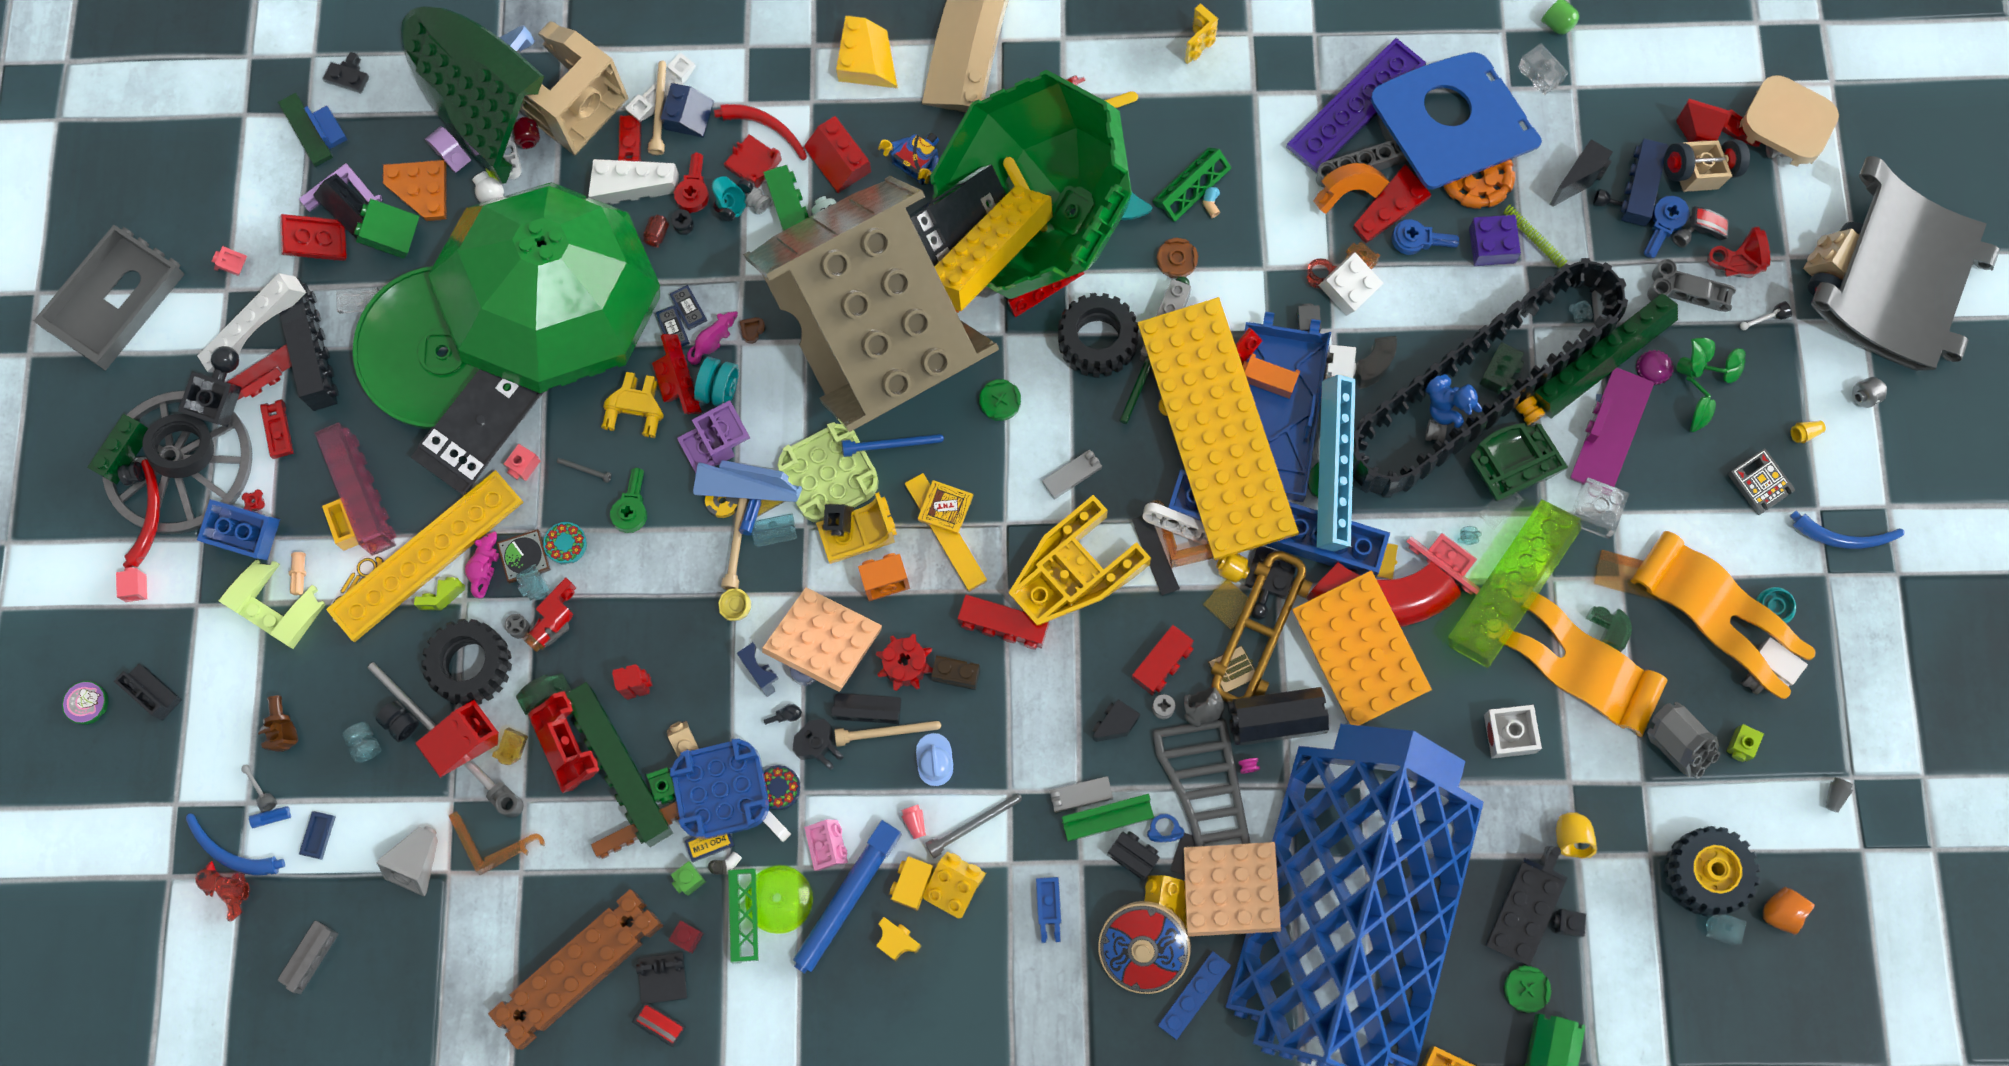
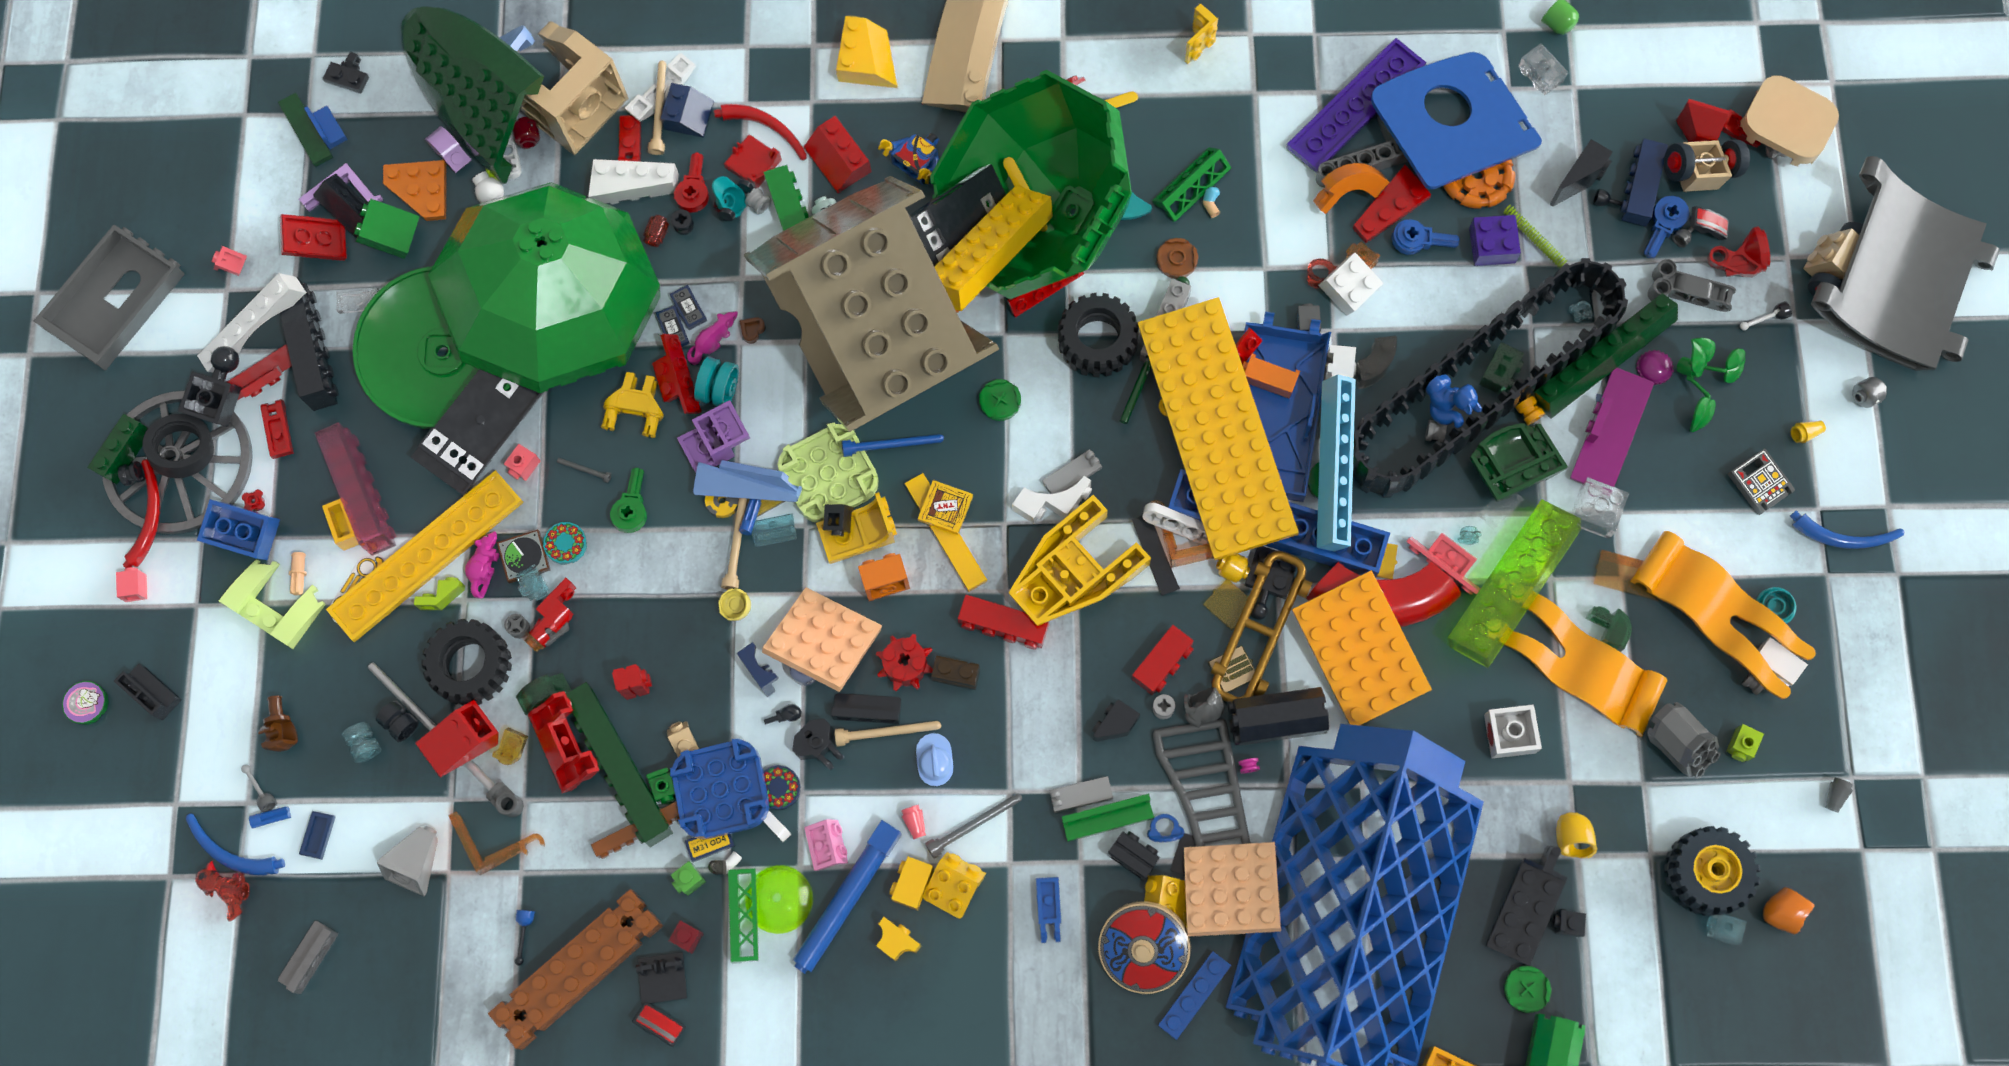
none -> hinge [514,910,535,966]
none -> white arch [1012,476,1092,524]

